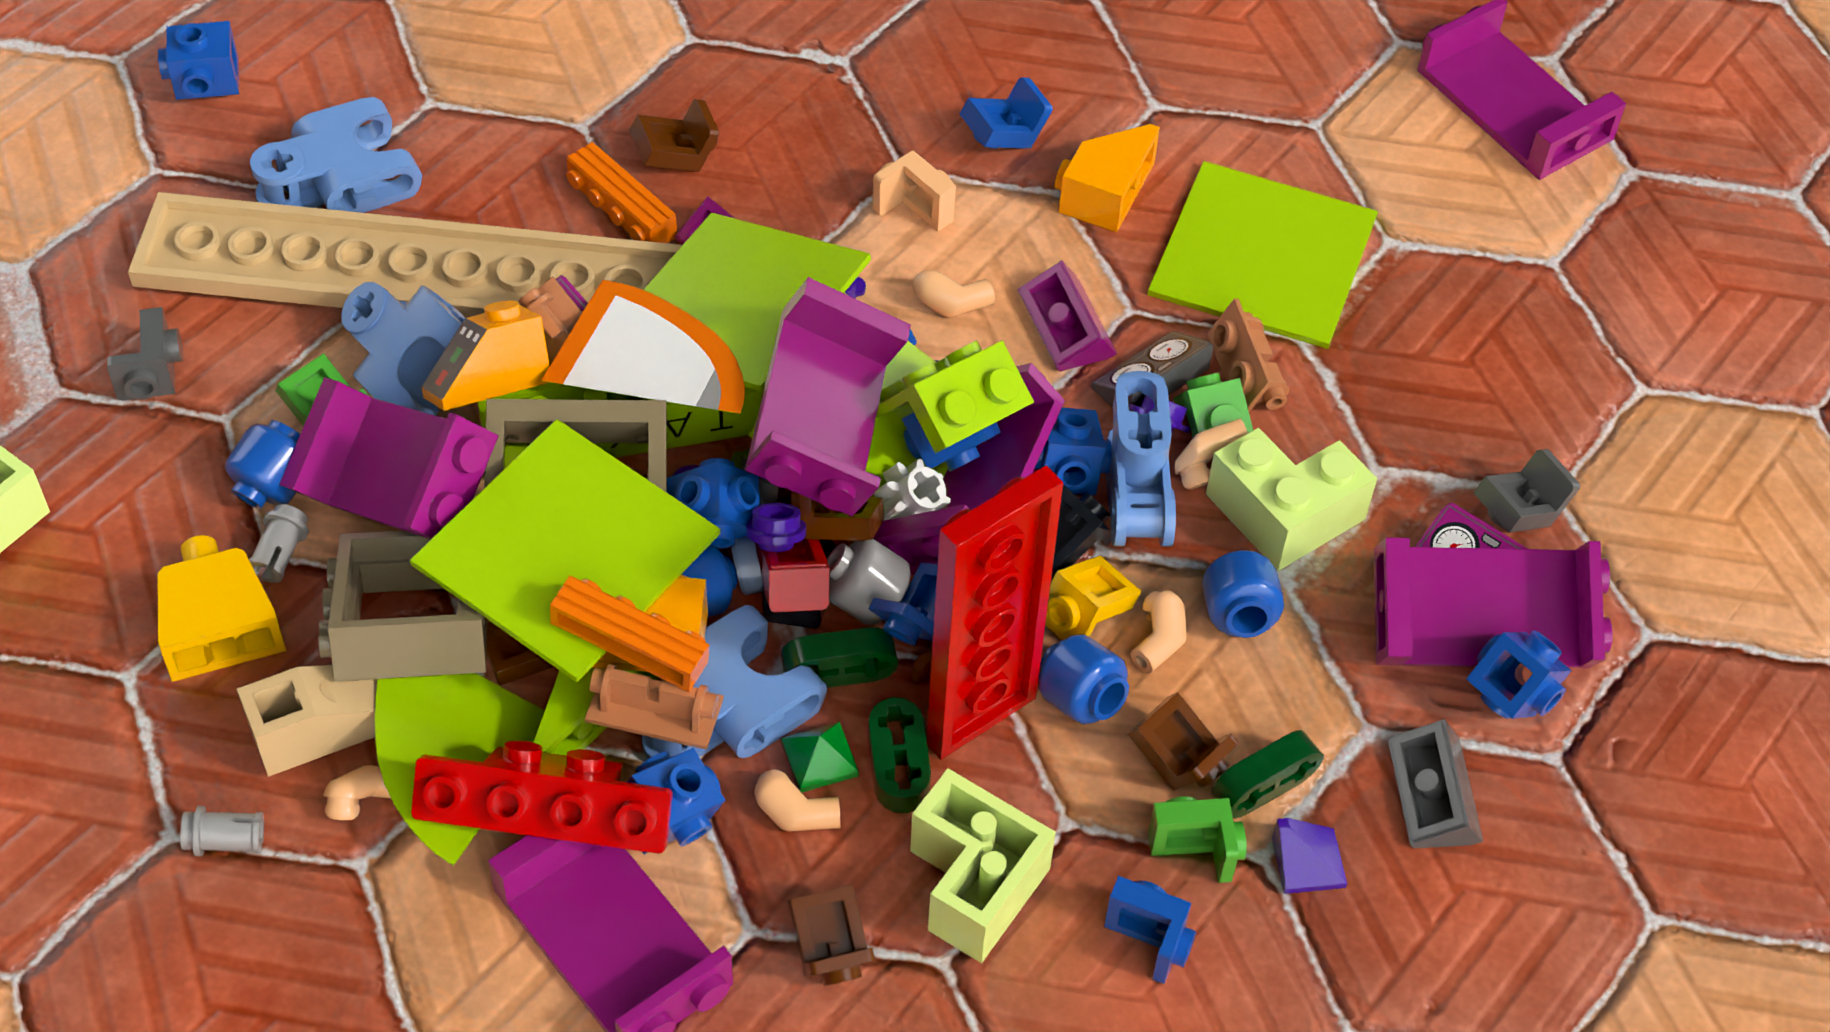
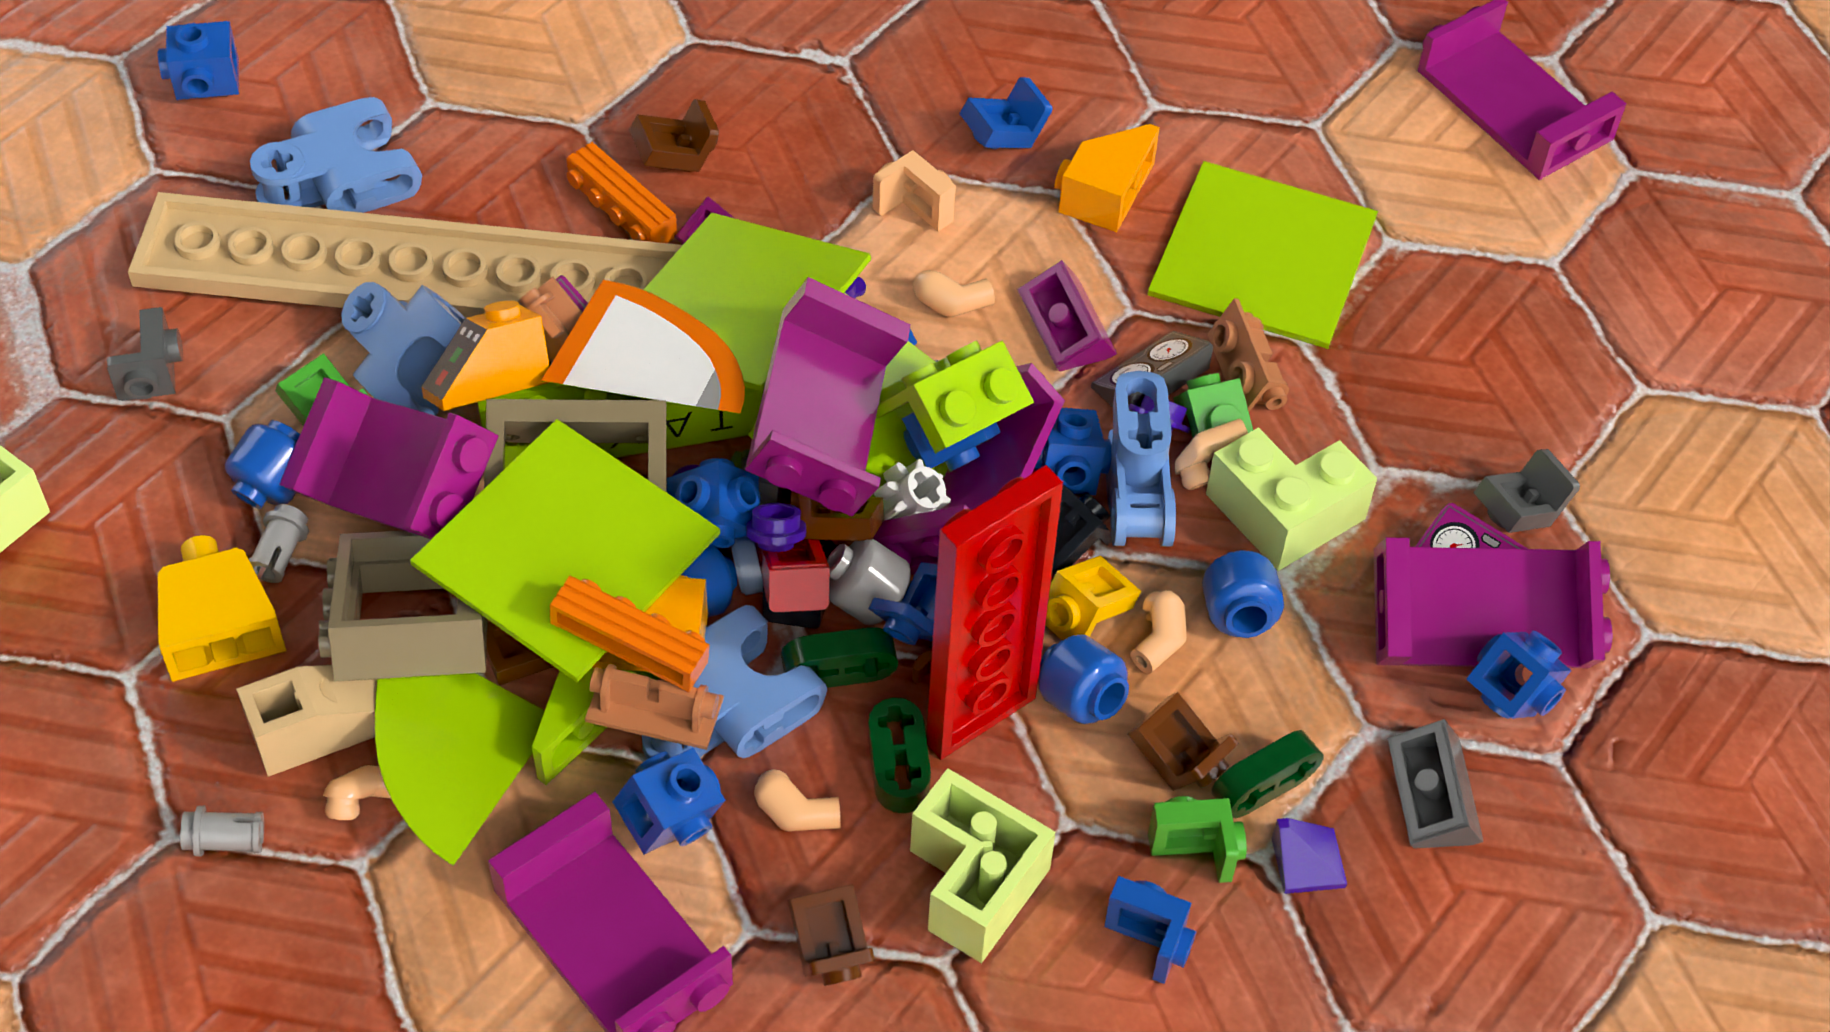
red bracket [411,741,673,854] -> none
green slope [781,722,859,793] -> none

